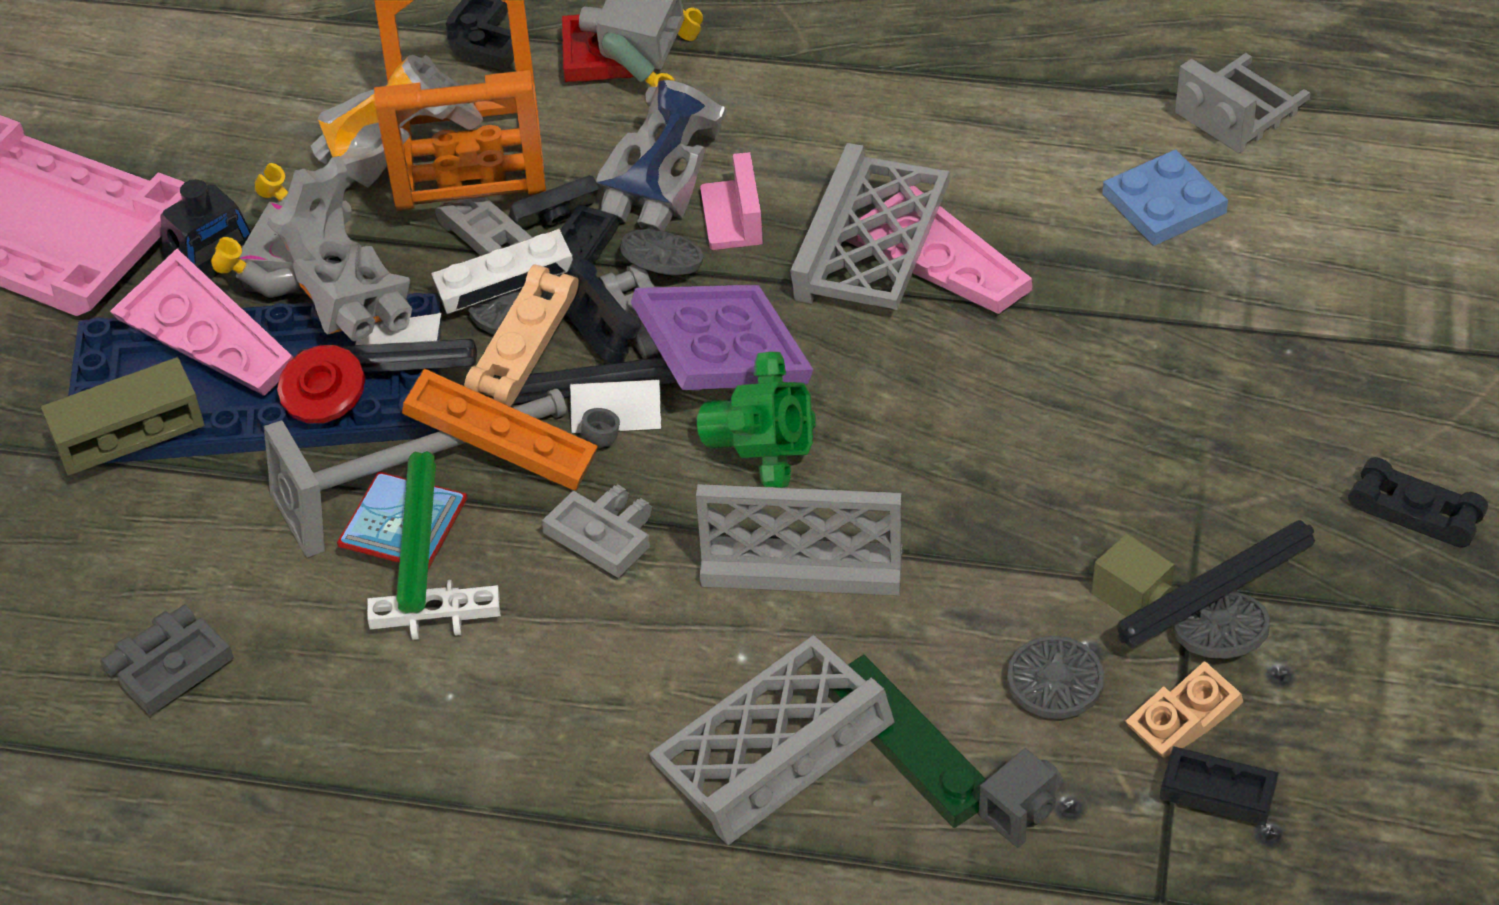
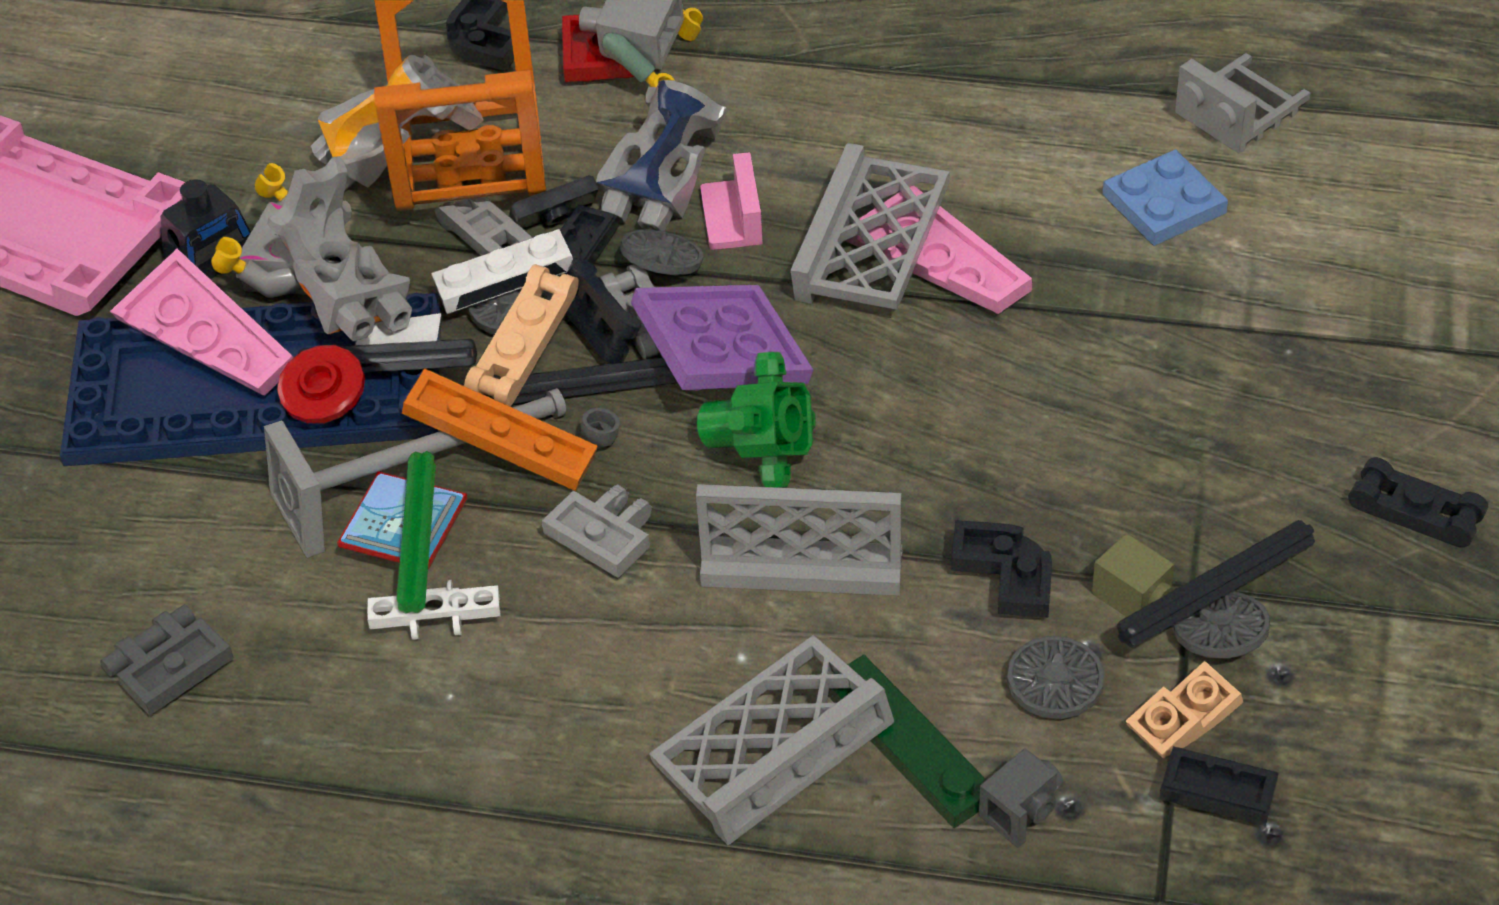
olive brick [41,357,205,476] -> none
white sticker [570,380,661,433] -> none
none -> black plate [951,520,1052,618]

